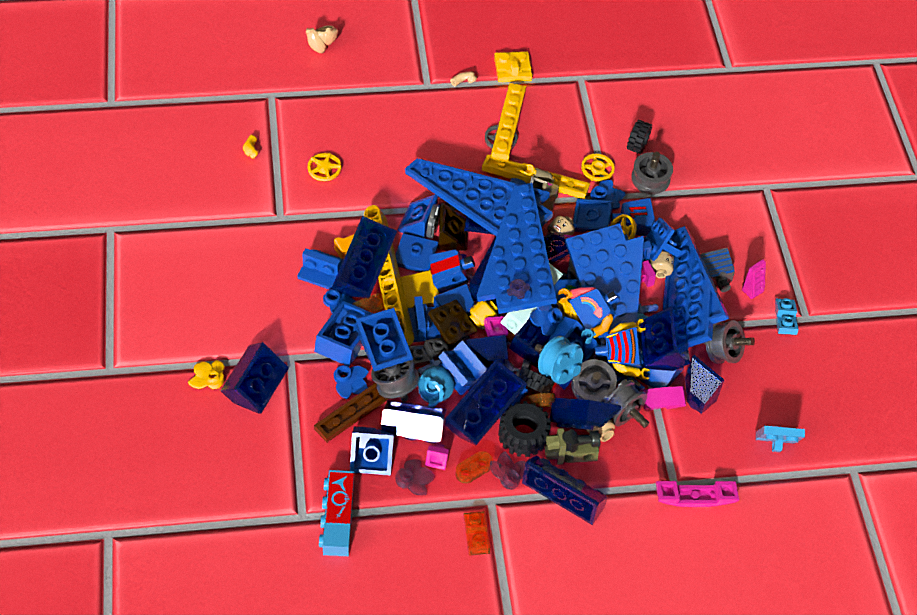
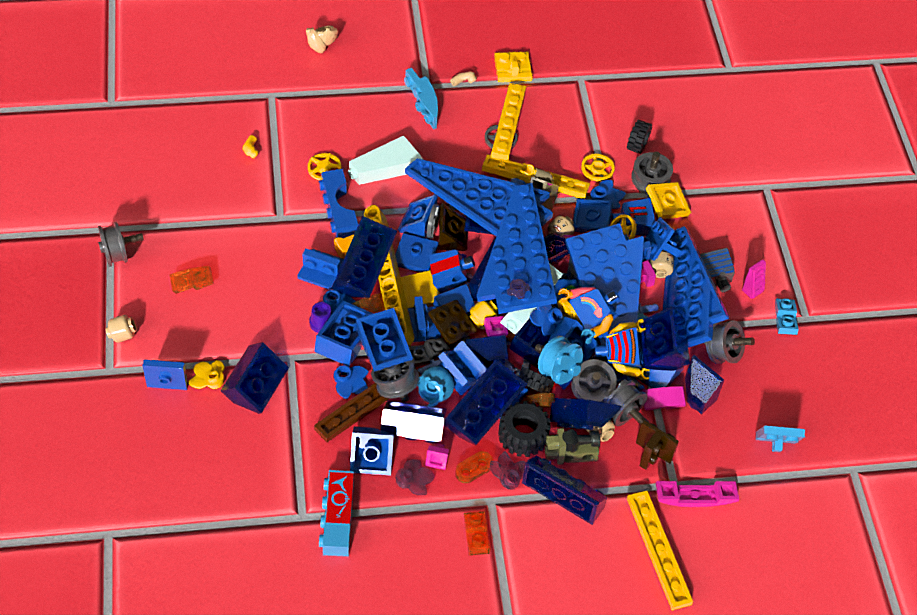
none -> flat silver wheel [98,222,144,267]
none -> tan head [106,315,137,343]
none -> blue plate [142,359,188,390]
none -> clear orange slope [170,266,214,294]
none -> dark purple piece [309,302,332,333]
none -> blue arch [318,169,358,239]
none -> light aqua slope [348,136,423,185]
none -> dark azure slope [404,67,438,129]
none -> yellow plate [627,491,693,610]
none -> dark brown bracket [636,421,679,470]
none -> yellow hinge [646,182,691,219]

